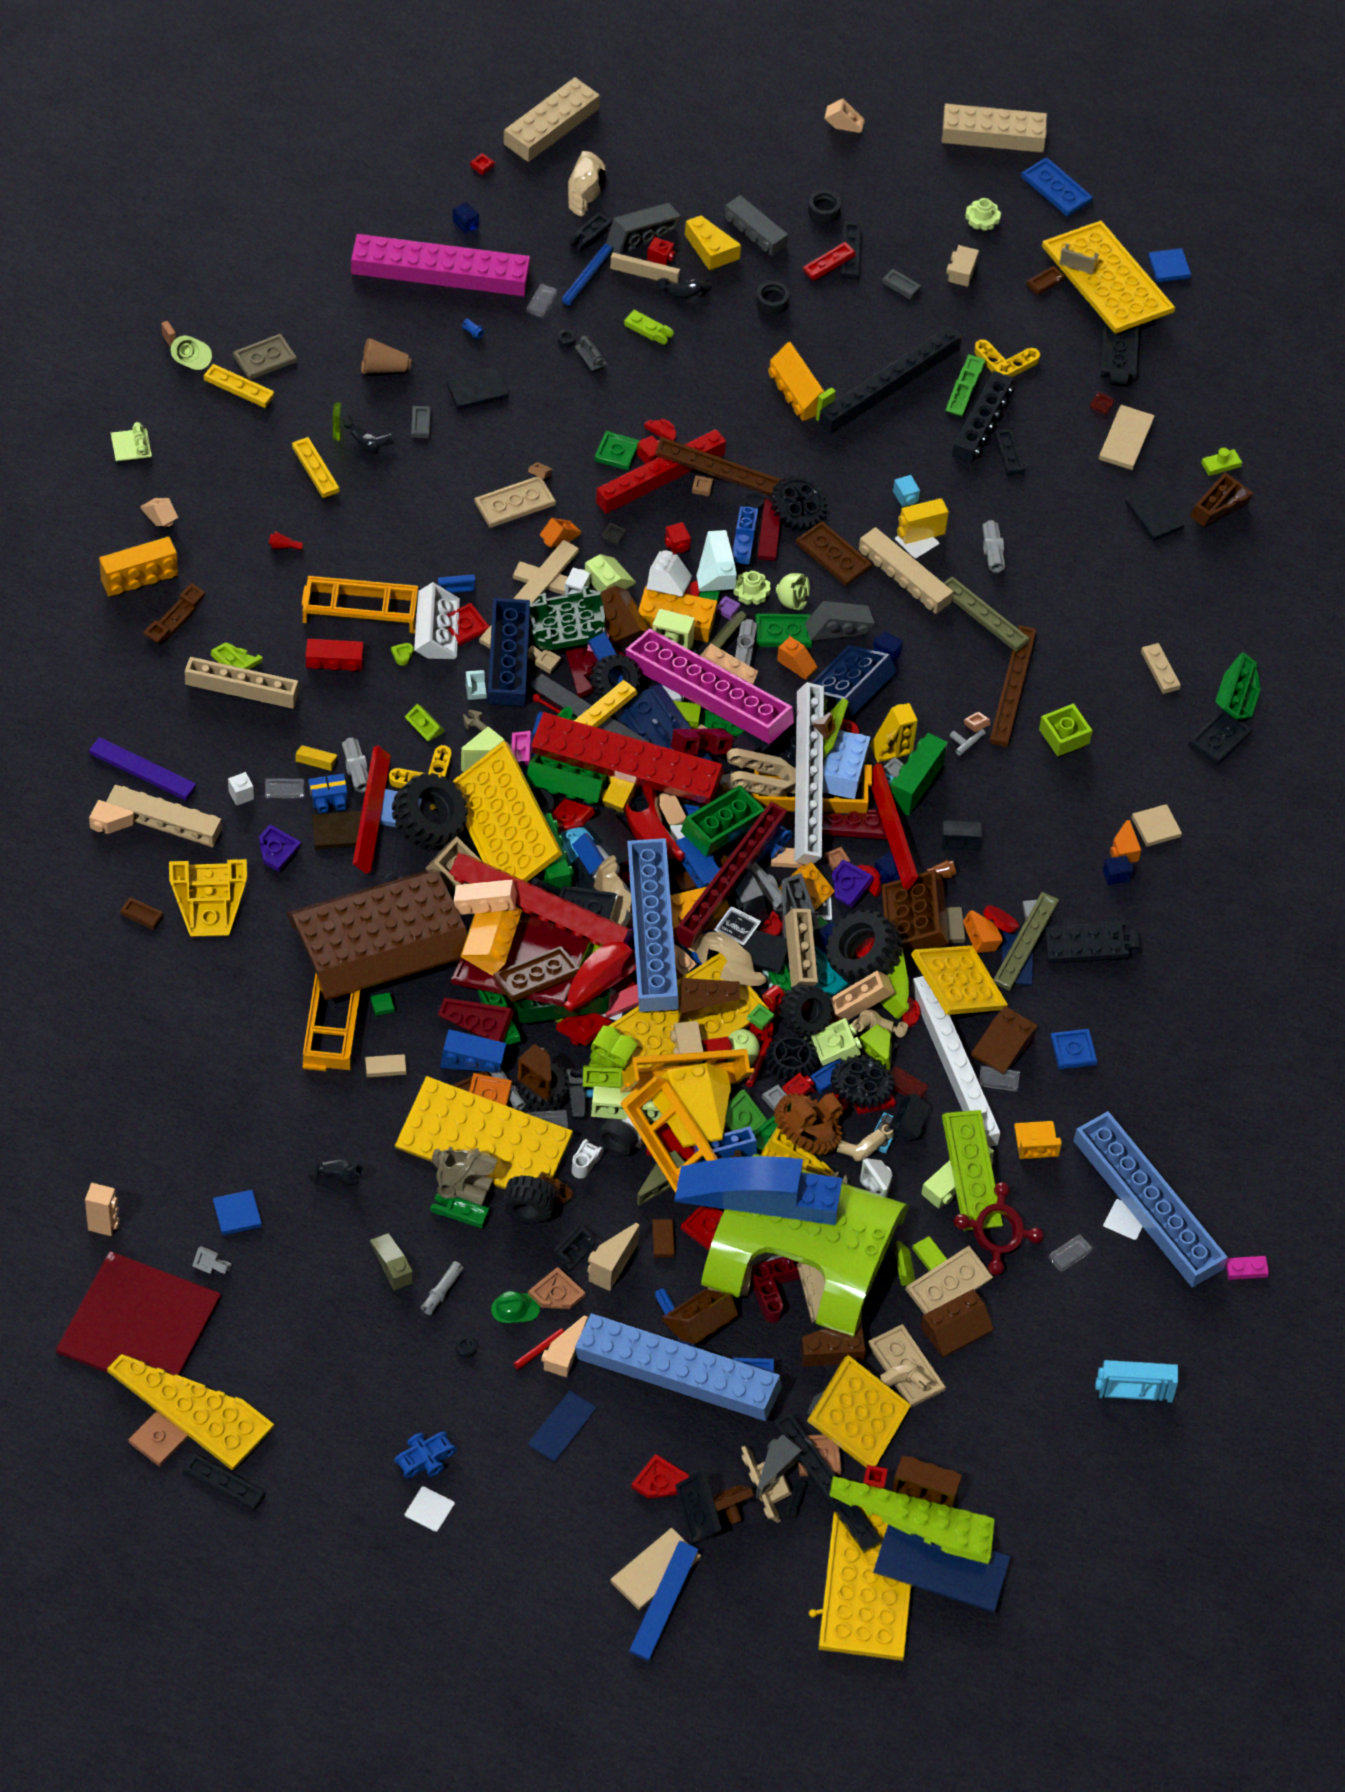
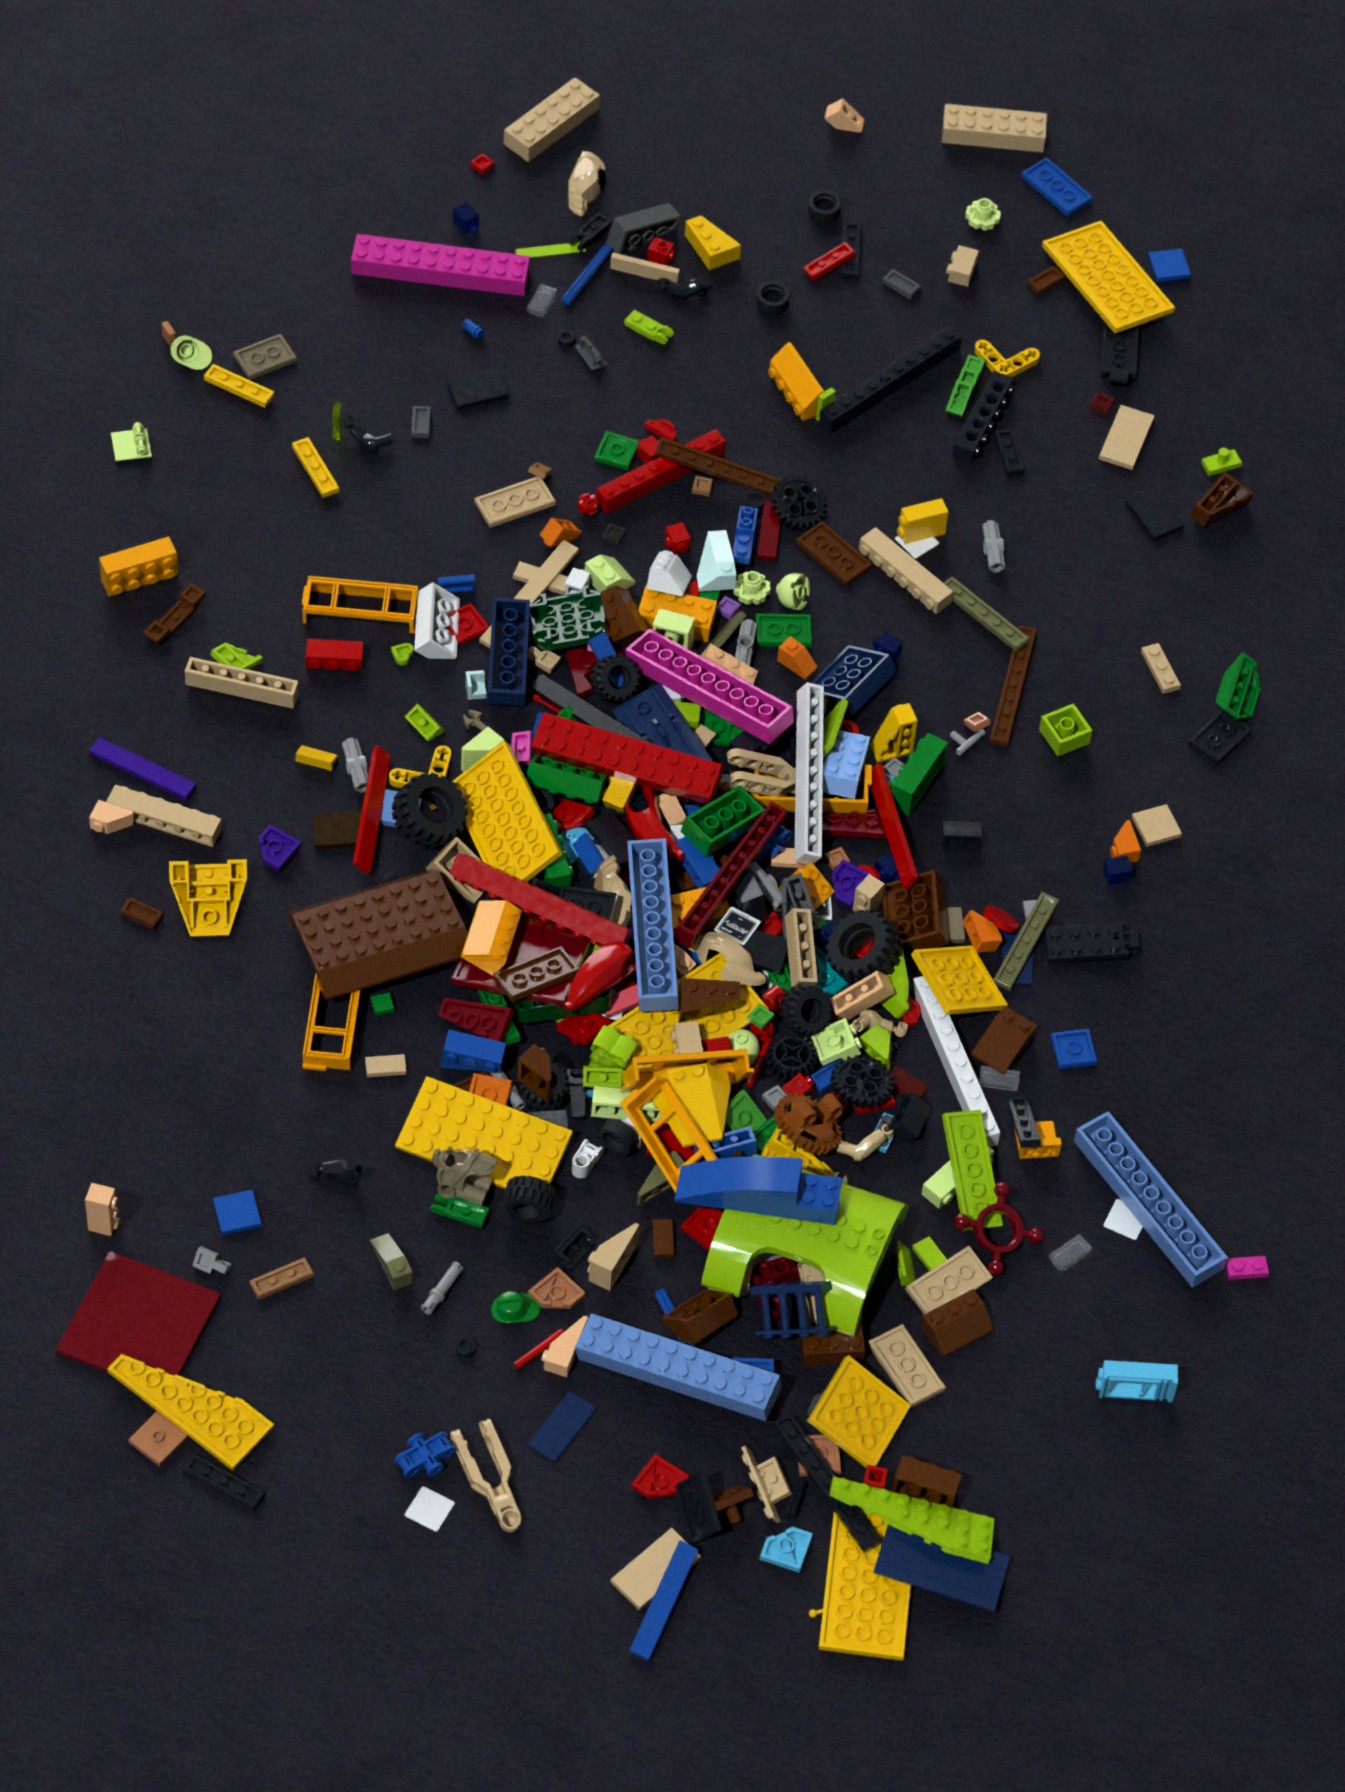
light nougat slope [140,498,178,528] -> none
white brick [228,772,254,806] -> none
clear tile [265,779,304,798] -> none
red cone [268,531,303,550] -> none
blue hips [308,774,347,814] -> none
medium nougat cone [361,338,411,374] -> none
light nougat brick [454,880,517,915] -> none
reddish brown connector [537,1171,573,1204] -> none
yellow plate [574,680,637,727] -> none
dark red arch [670,728,733,755] -> none
dark grey brick [724,195,788,256] -> none
dark grey slope [755,1435,801,1499] -> none
dark grey wedge [805,601,875,641] -> none
reddish brown slope [813,713,836,739] -> none
white slope [860,1158,893,1197] -> none
tan arm [880,1364,932,1392] -> none
medium azure brick [893,475,920,507] -> none
dark orange cone [927,860,956,879] -> none
dark tan hinge [1060,243,1099,274] -> none
none -> medium nougat tile [249,1257,314,1300]
none -> tan piece [450,1419,521,1532]
none -> lime sticker [515,242,586,257]
none -> red gear [577,493,599,516]
none -> dark blue fence [750,1281,835,1338]
none -> medium azure plate [760,1527,813,1573]
none -> tan brick [853,874,885,913]
none -> black tile [1007,1097,1041,1147]

